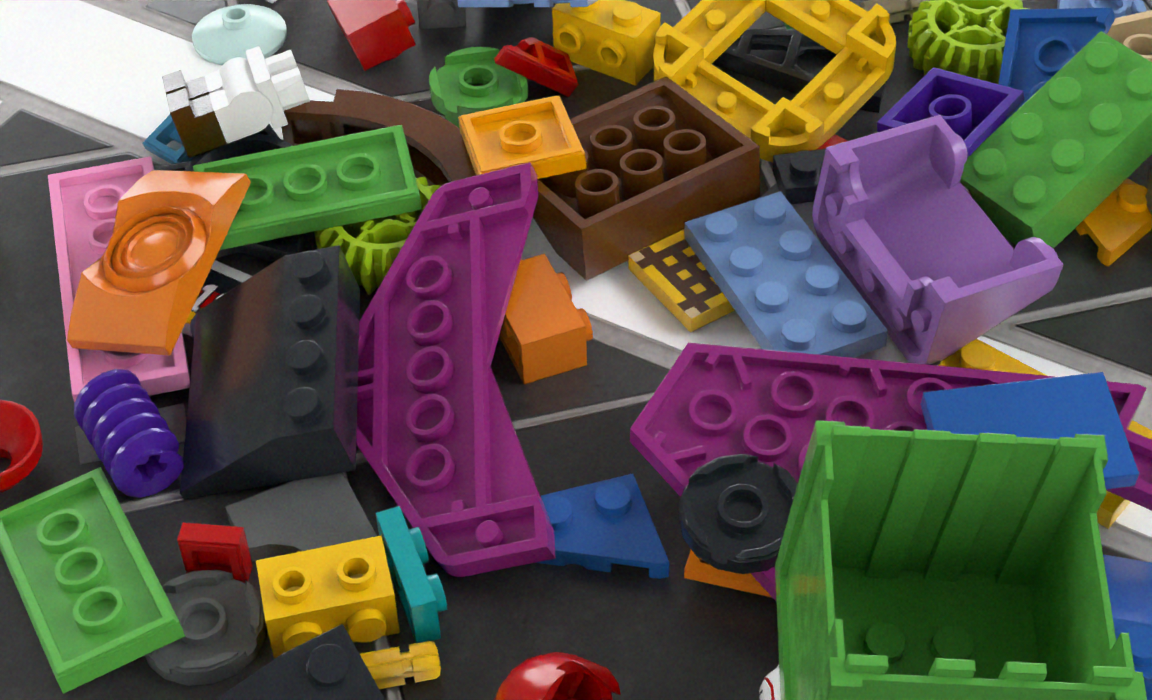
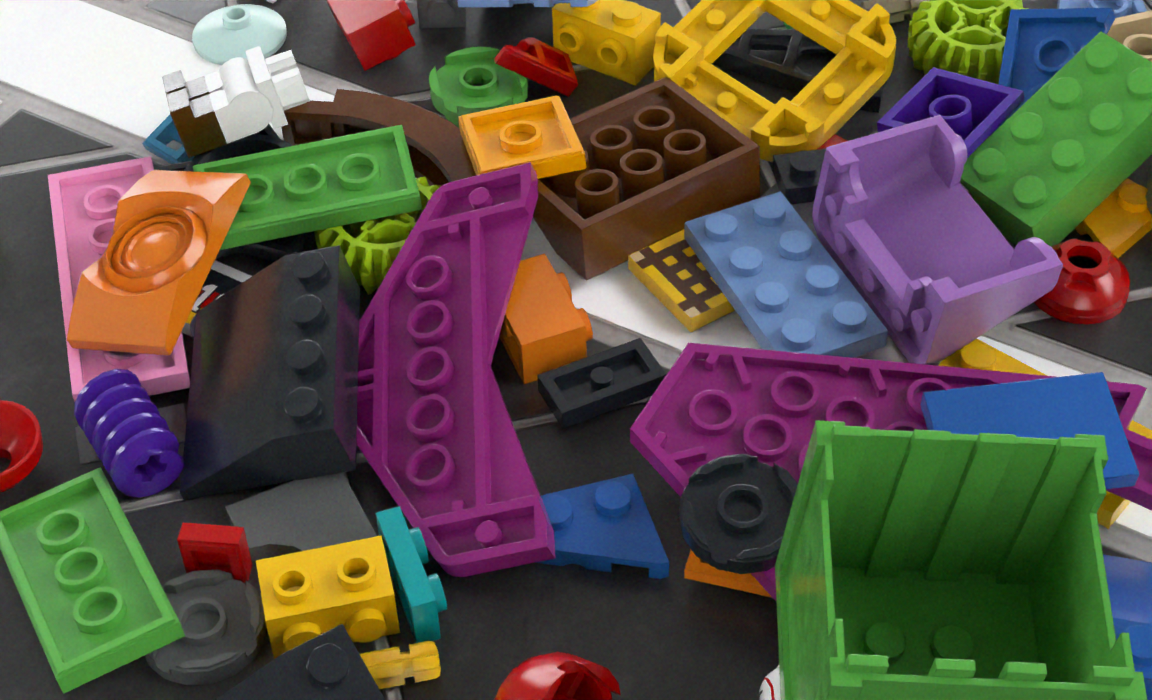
none -> black plate [537,338,667,429]
none -> red piece [1034,238,1130,324]

